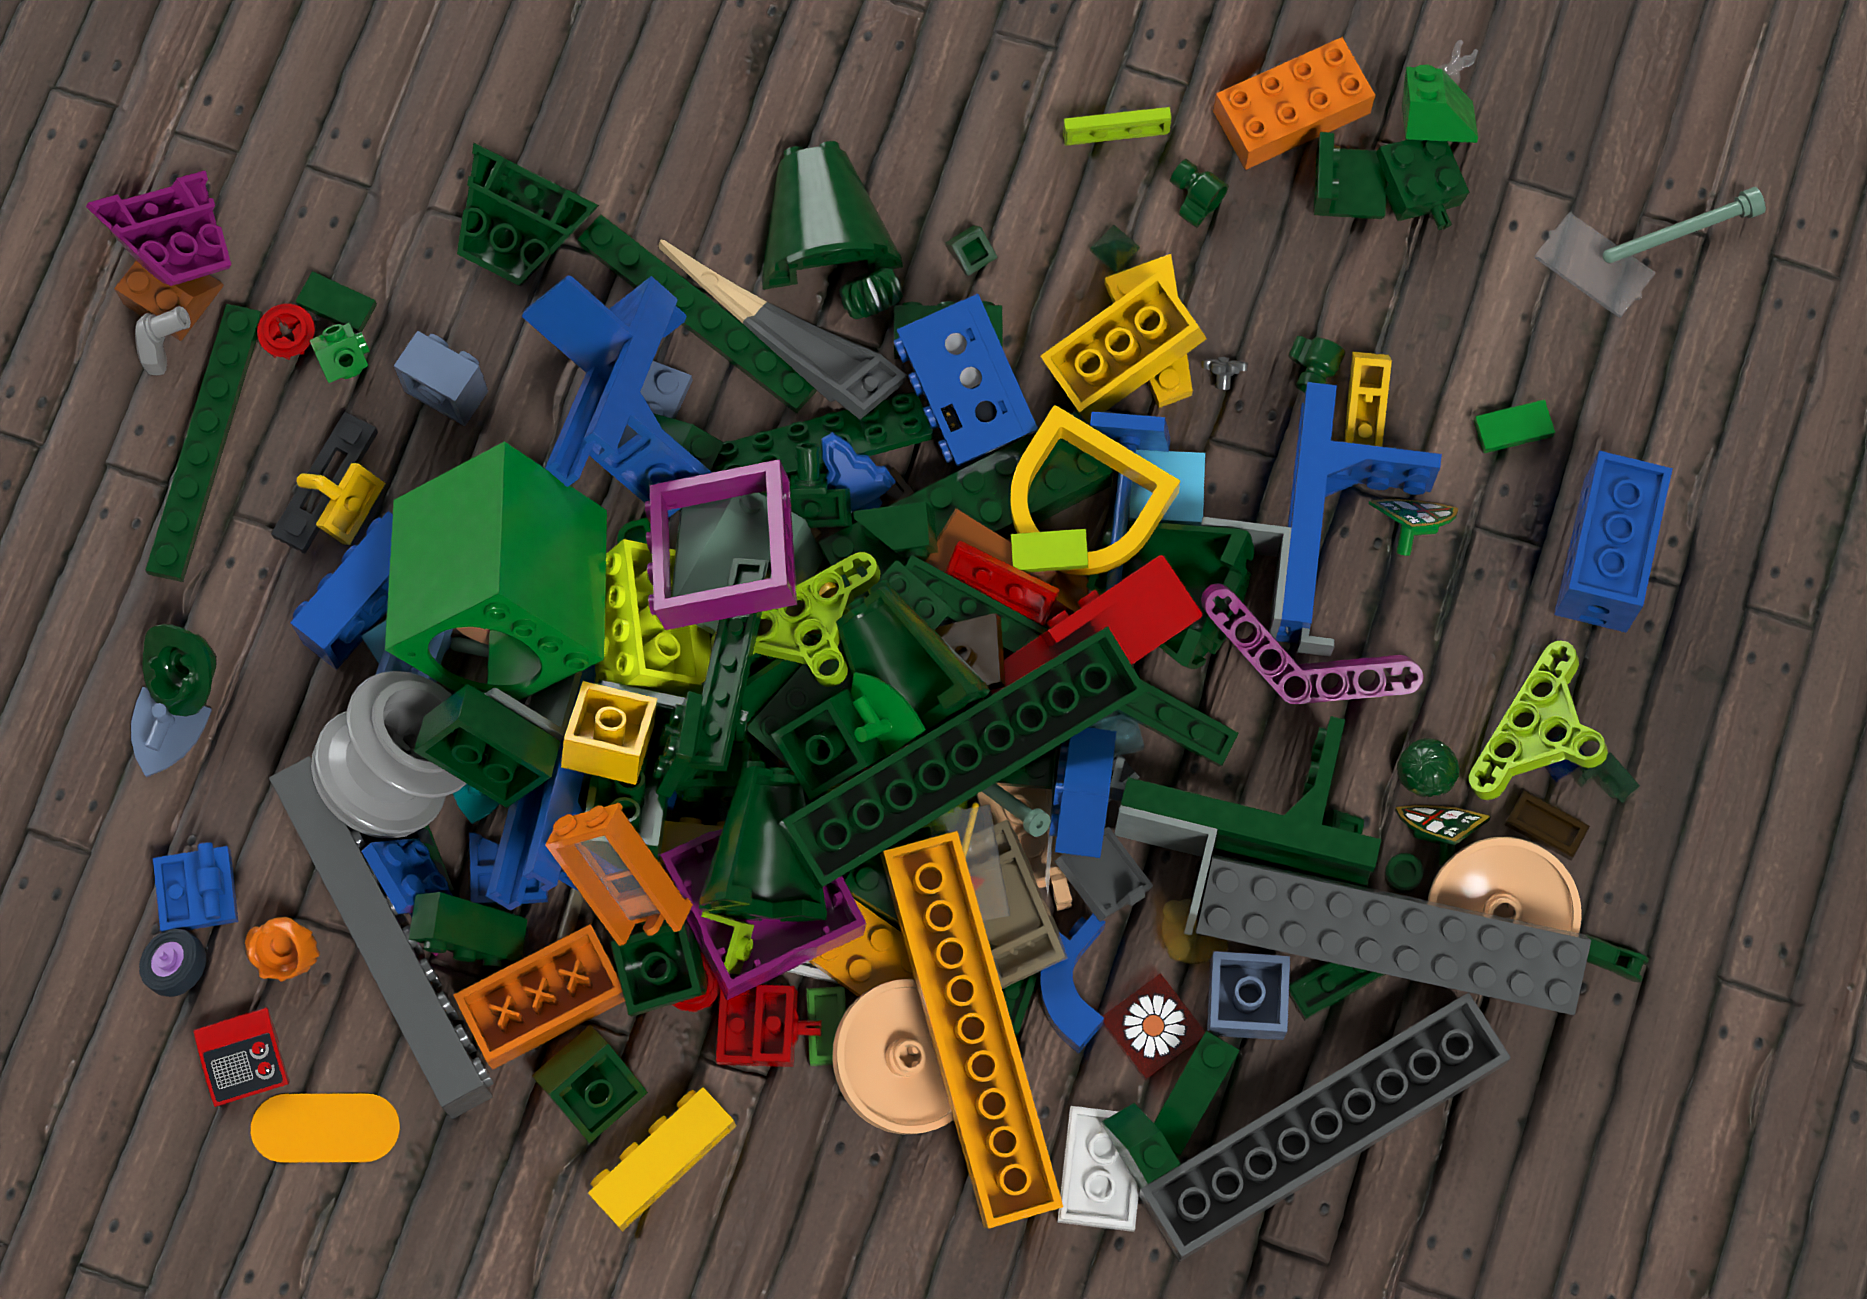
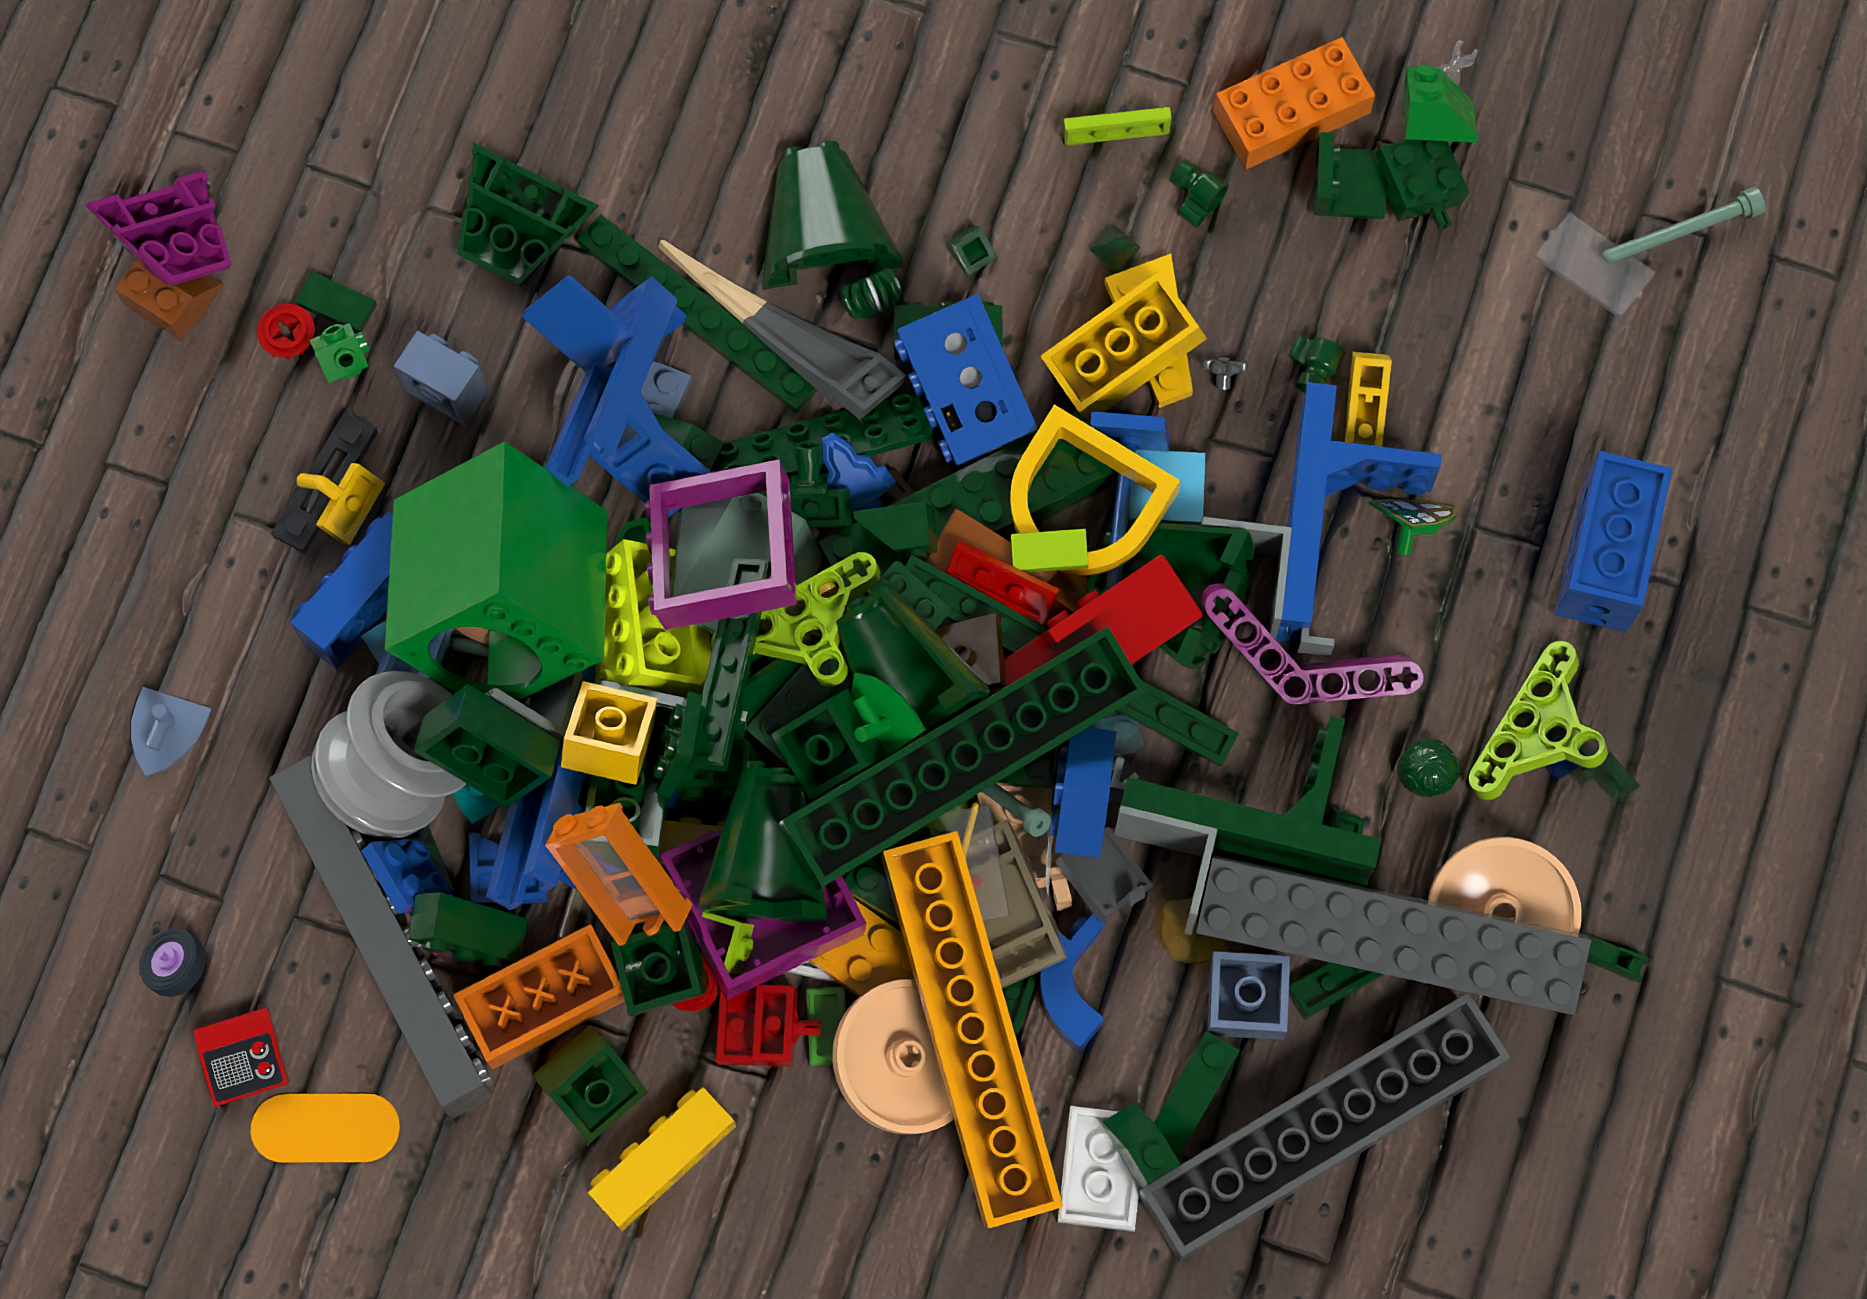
light grey arm [135,306,191,375] -> none
dark green hat [143,624,217,717] -> none
dark green plate [145,304,263,582] -> none
blue plate [153,843,239,932] -> none
orange hair [245,917,320,982] -> none
tile [1102,973,1205,1081] -> none
dark green tile [1384,853,1424,893] -> none
shield [1395,805,1491,866] -> none
green tile [1473,399,1555,453] -> none
dark brown tile [1504,790,1590,861] -> none

